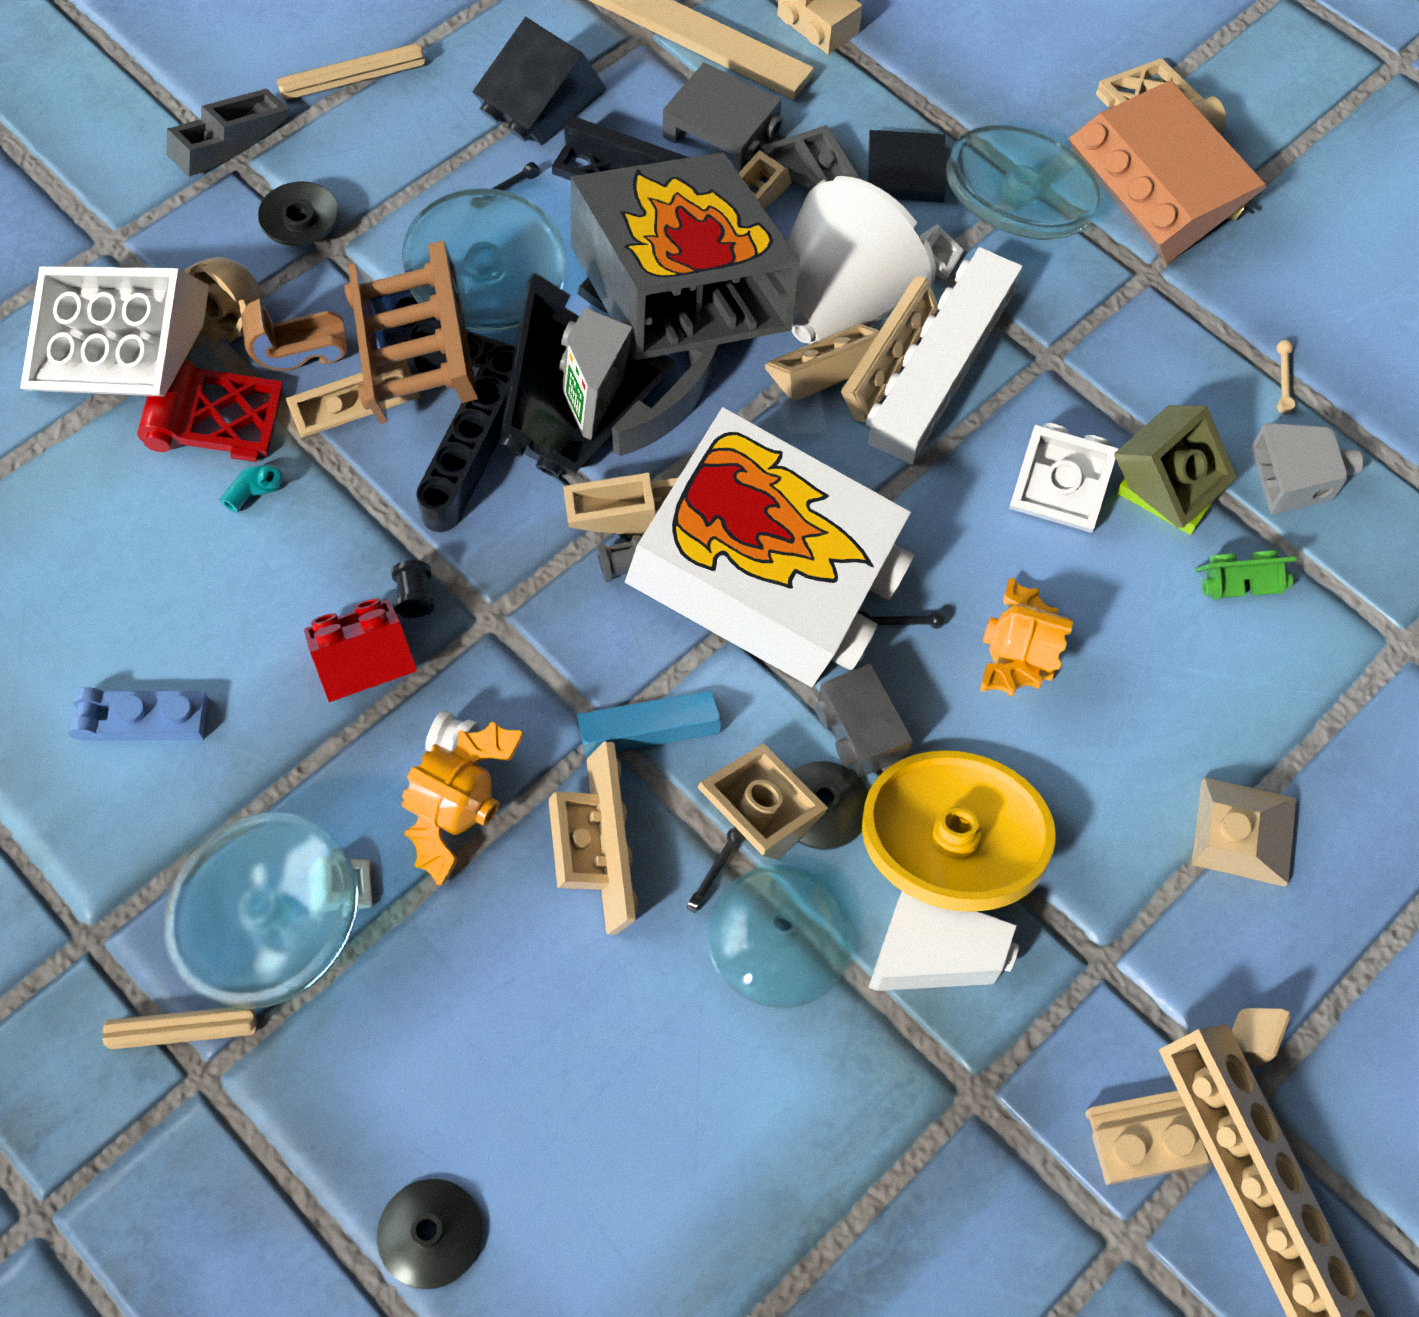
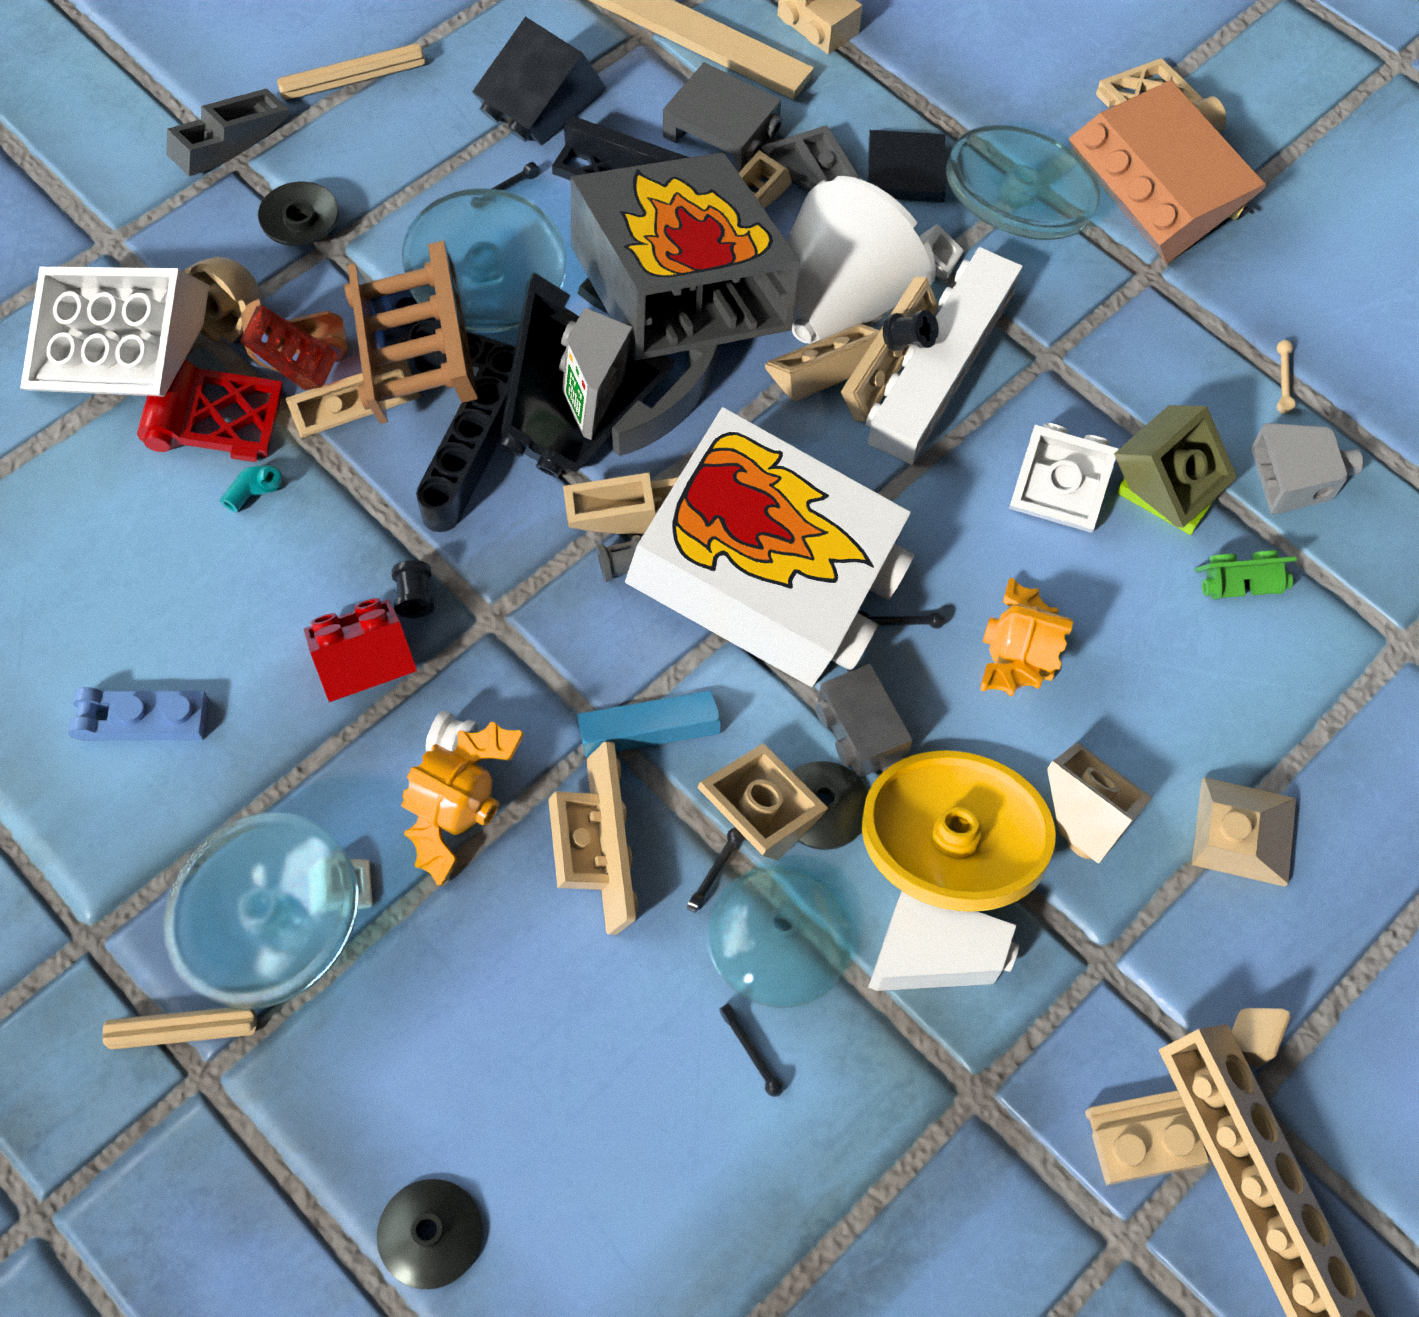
none -> clear red slope [240,305,338,390]
none -> black hinge [719,1003,784,1097]
none -> black bush [882,310,939,351]
none -> slope [1047,742,1152,864]

